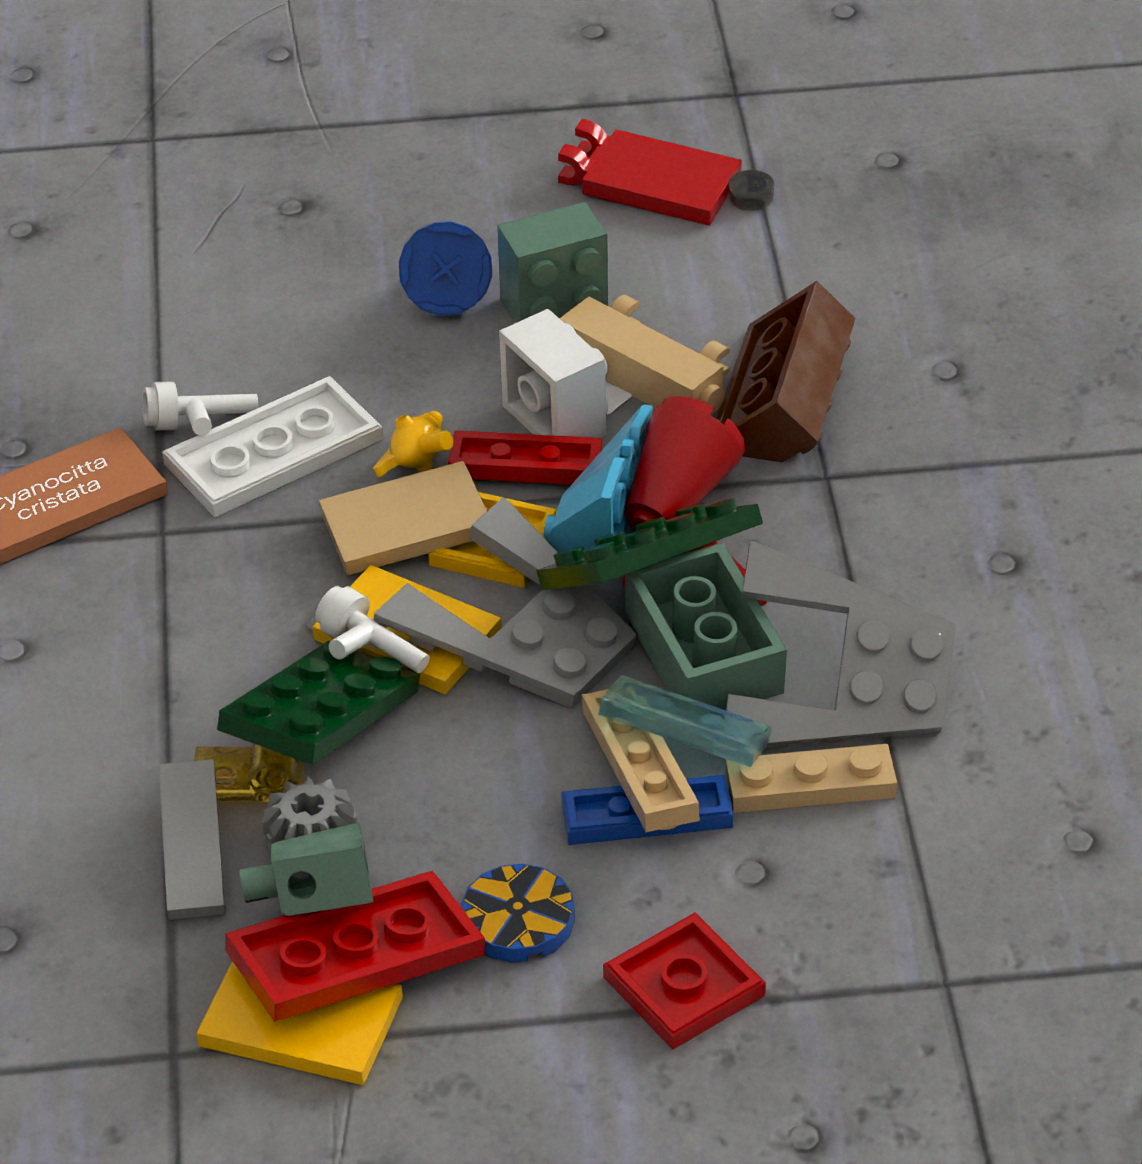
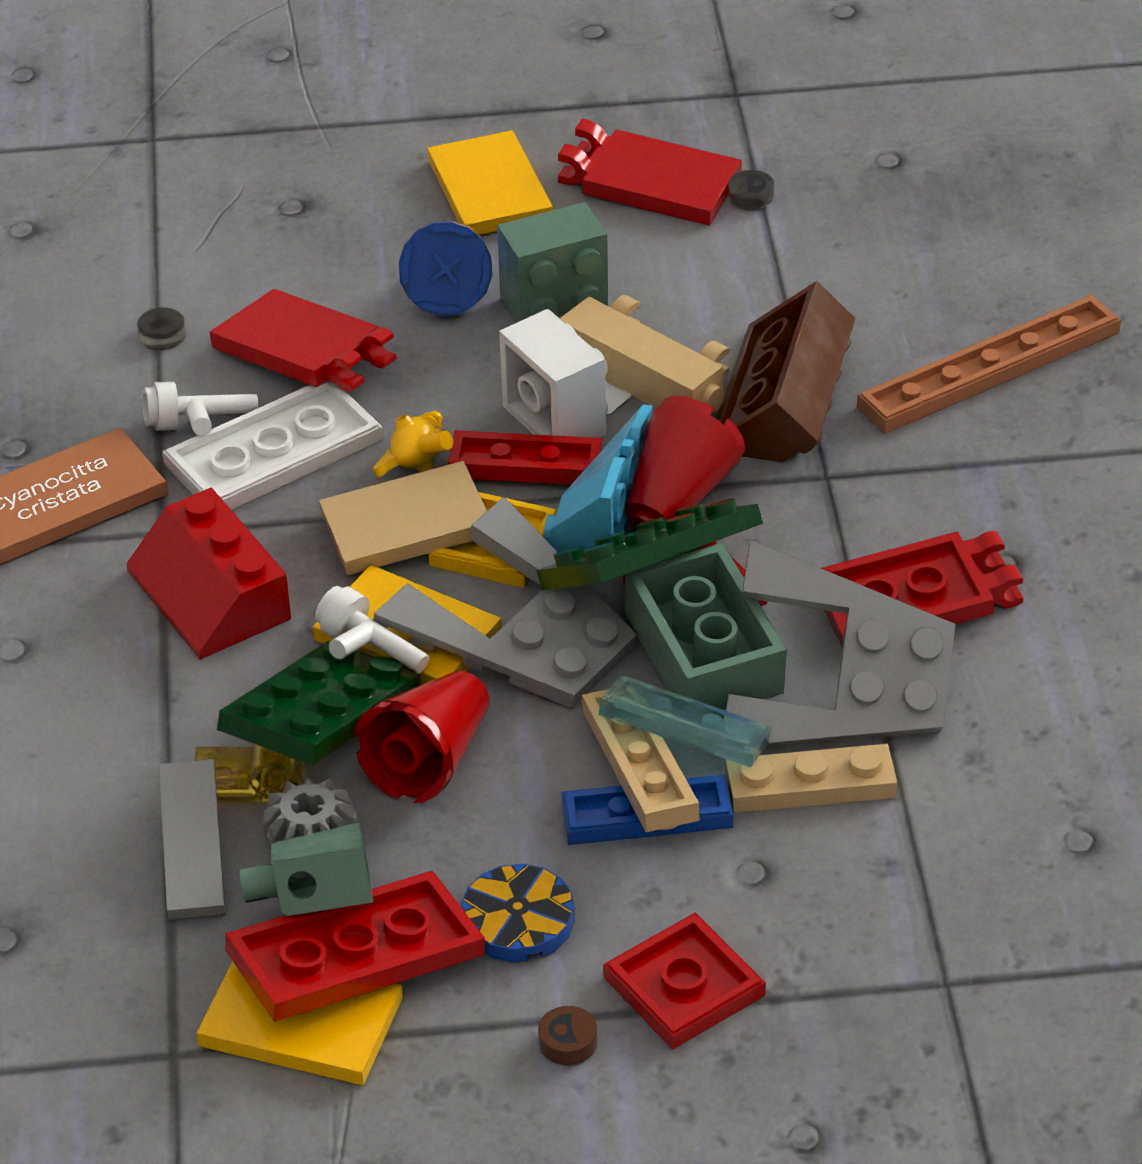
none -> red slope [126,487,291,660]
none -> clear smoke tile [137,307,186,350]
none -> red tile [209,289,397,391]
none -> red cone [354,671,490,803]
none -> yellow tile [427,130,553,235]
none -> reddish brown tile [538,1006,598,1065]
none -> red tile [821,531,1023,648]
none -> nougat tile [857,295,1121,434]

